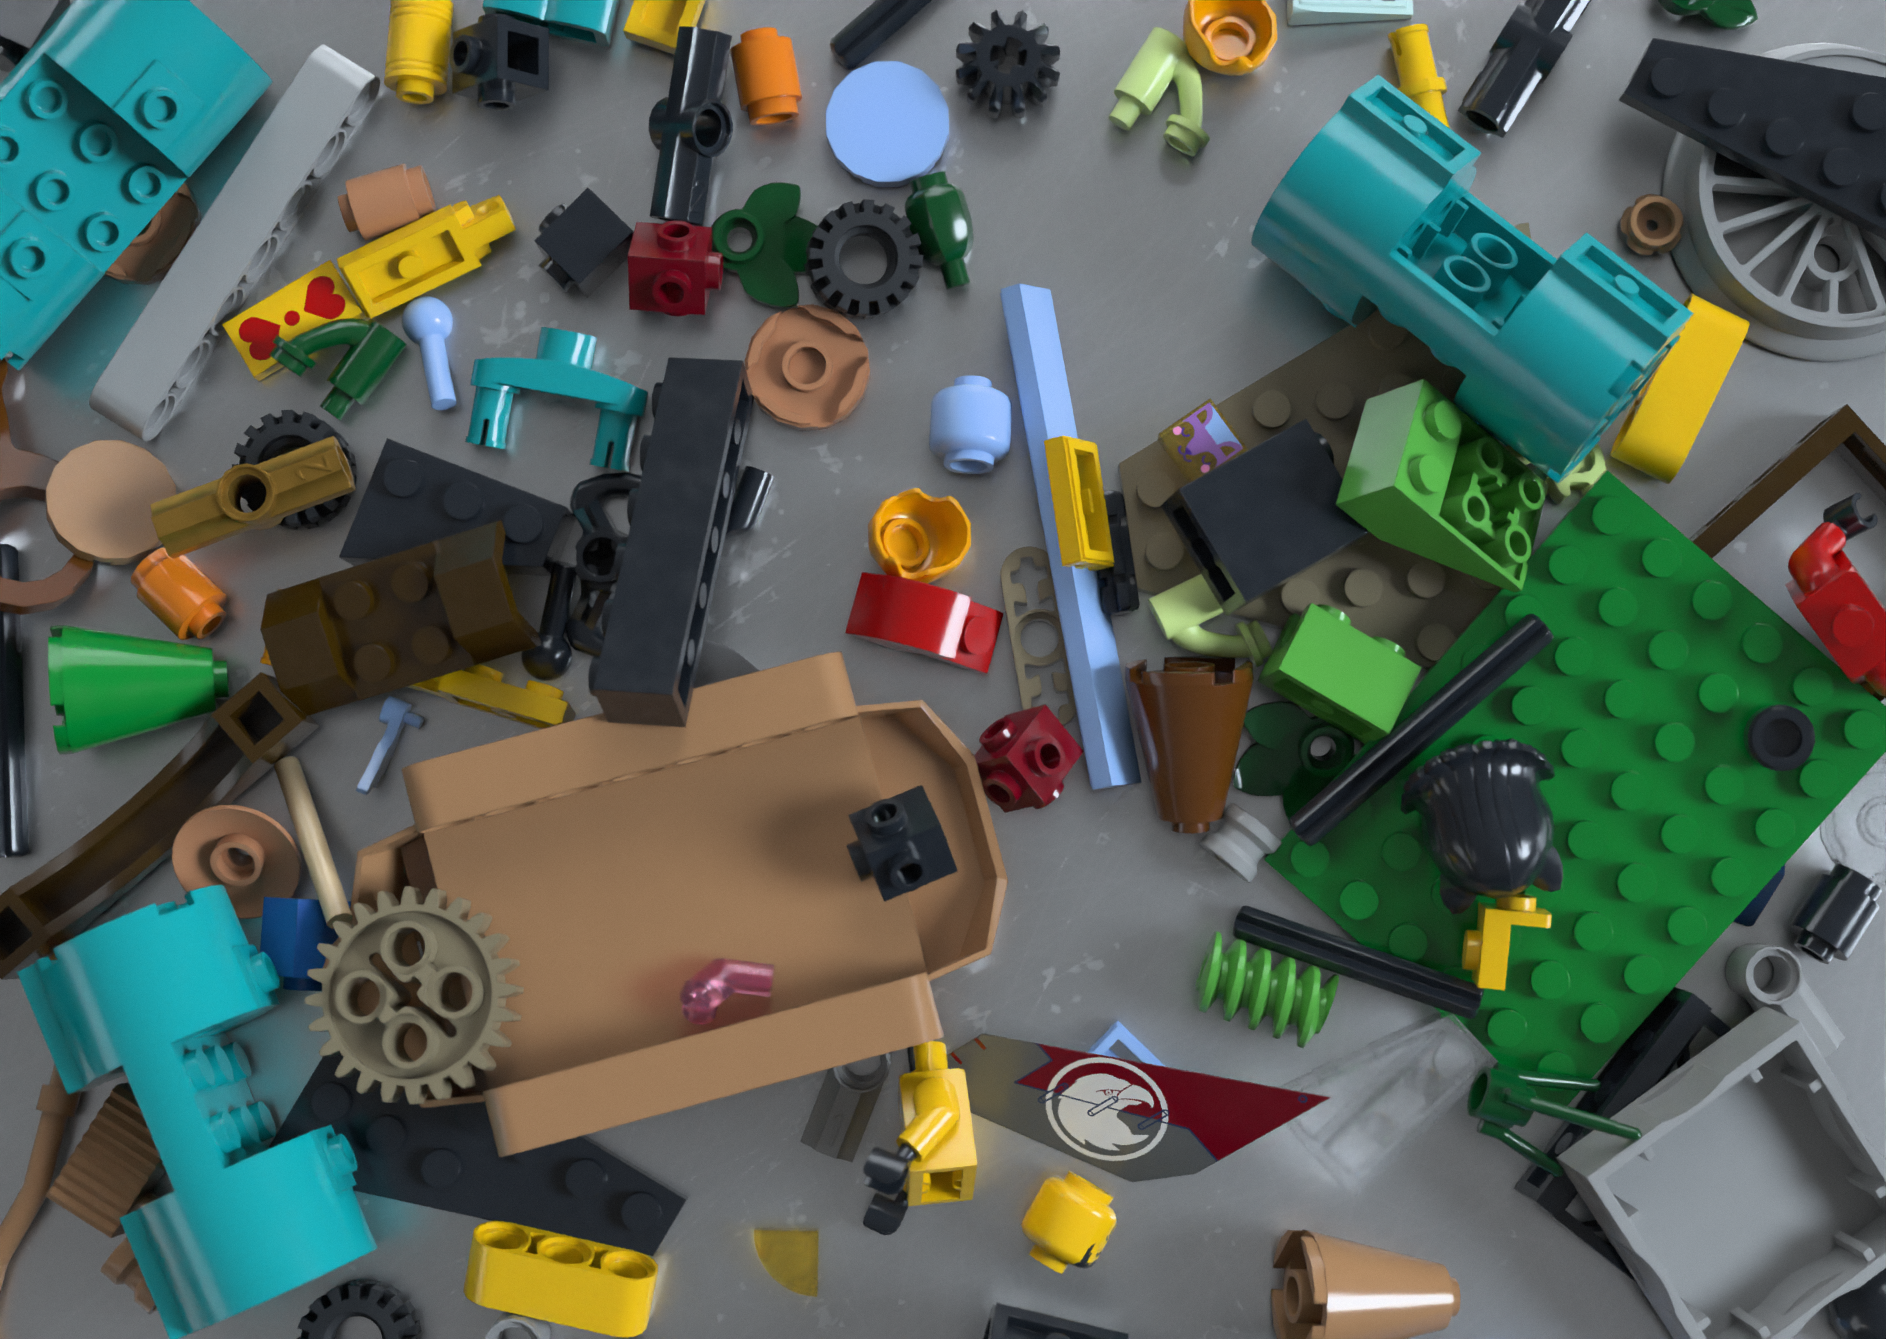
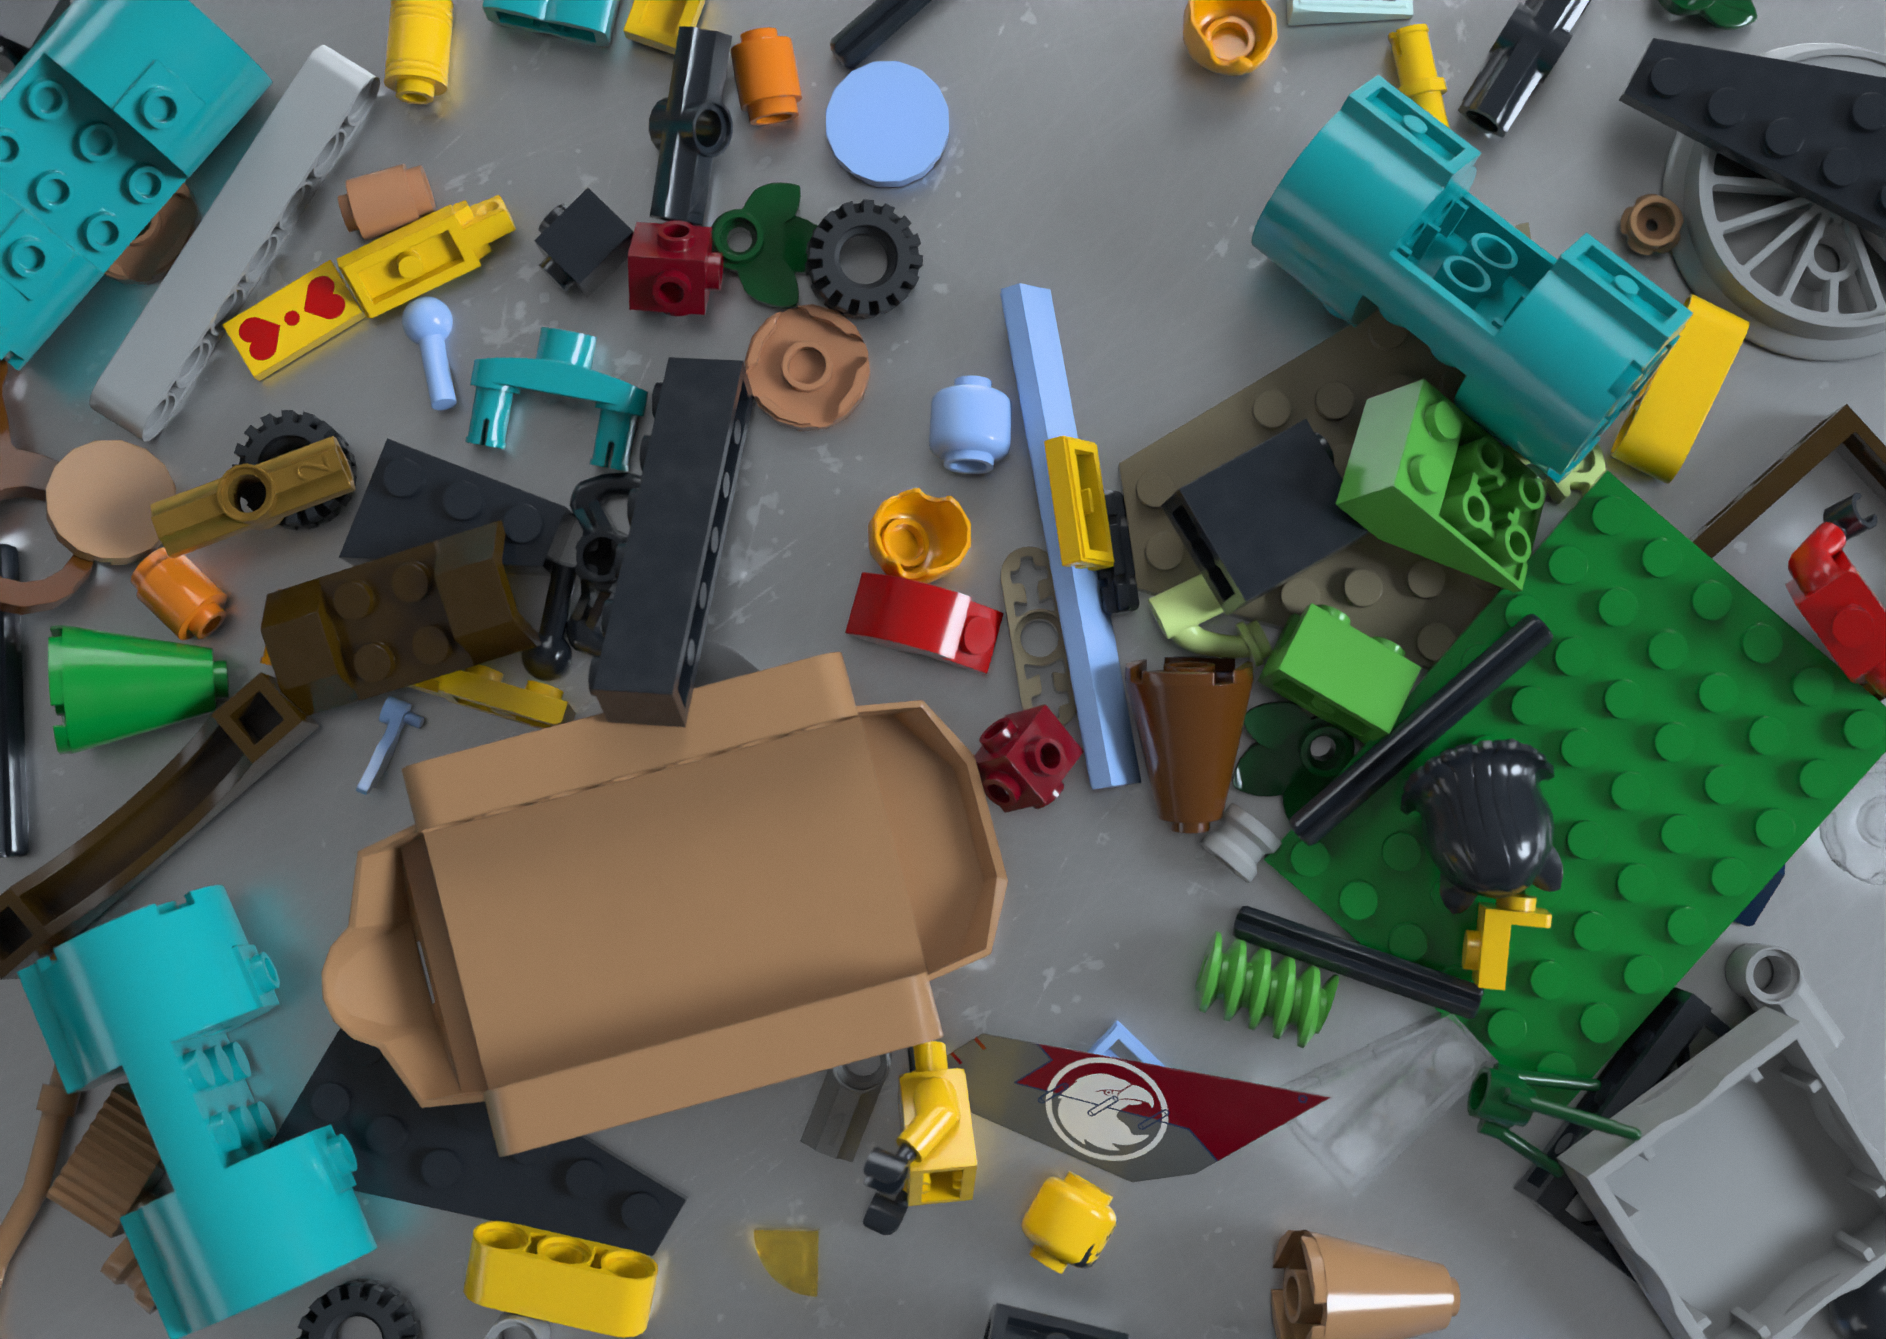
nougat dish [172,805,302,919] -> none
blue brick [260,897,351,991] -> none
dark green plant [269,318,407,421] -> none
tan bar [274,757,353,928] -> none
dark tan gear [305,886,524,1104] -> none
black brick [449,14,549,111] -> none
clear pink arm [680,958,774,1025] -> none
black arm [725,466,775,540] -> none
black brick [846,785,958,902] -> none
dark green plant [905,171,974,290] -> none
black gear [955,10,1060,119] -> none
yellowish green plant [1108,27,1210,156] -> none
tile [1157,398,1248,483] -> none
black tile [1743,704,1815,771] -> none
black brick [1789,864,1882,964] -> none

